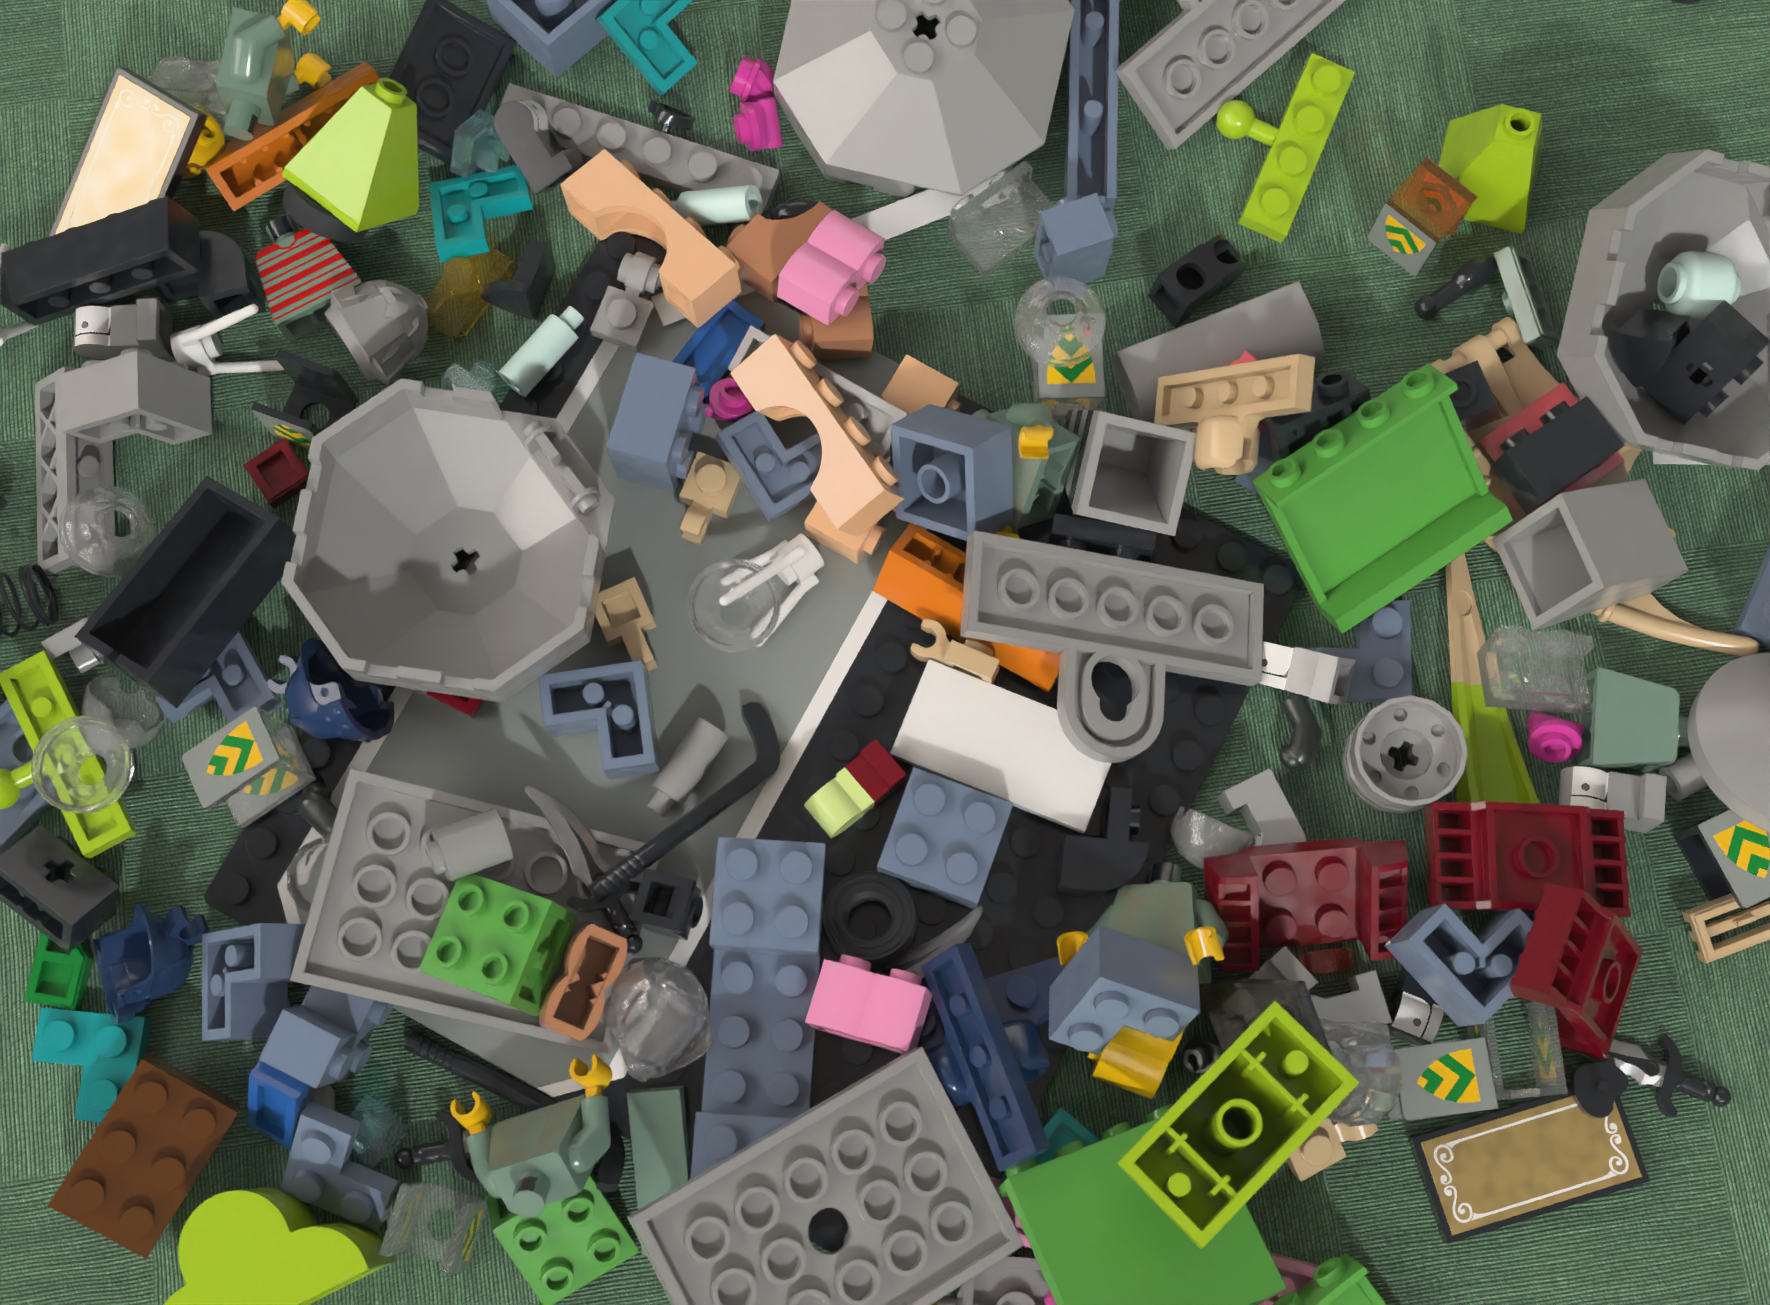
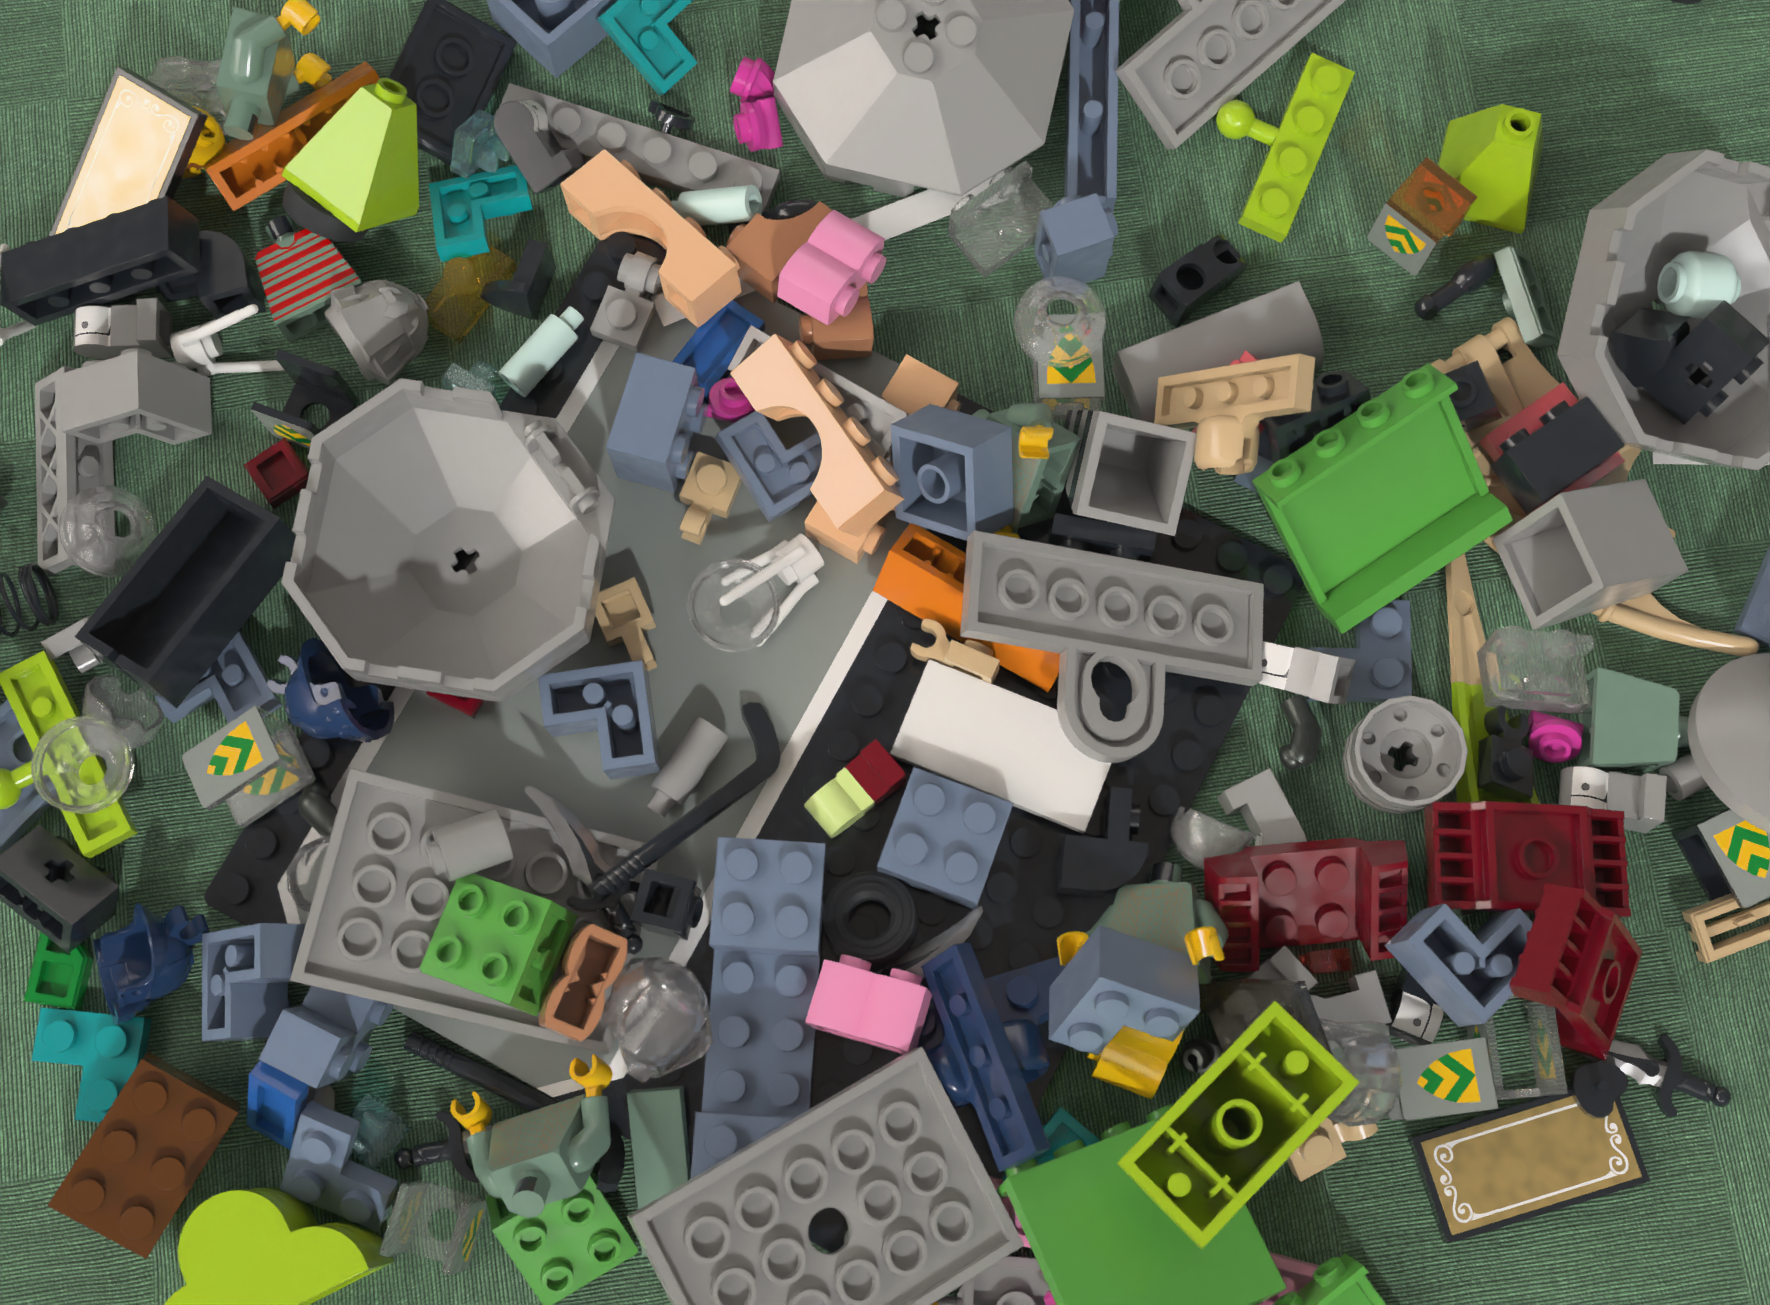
none -> black plate [1478,705,1534,803]

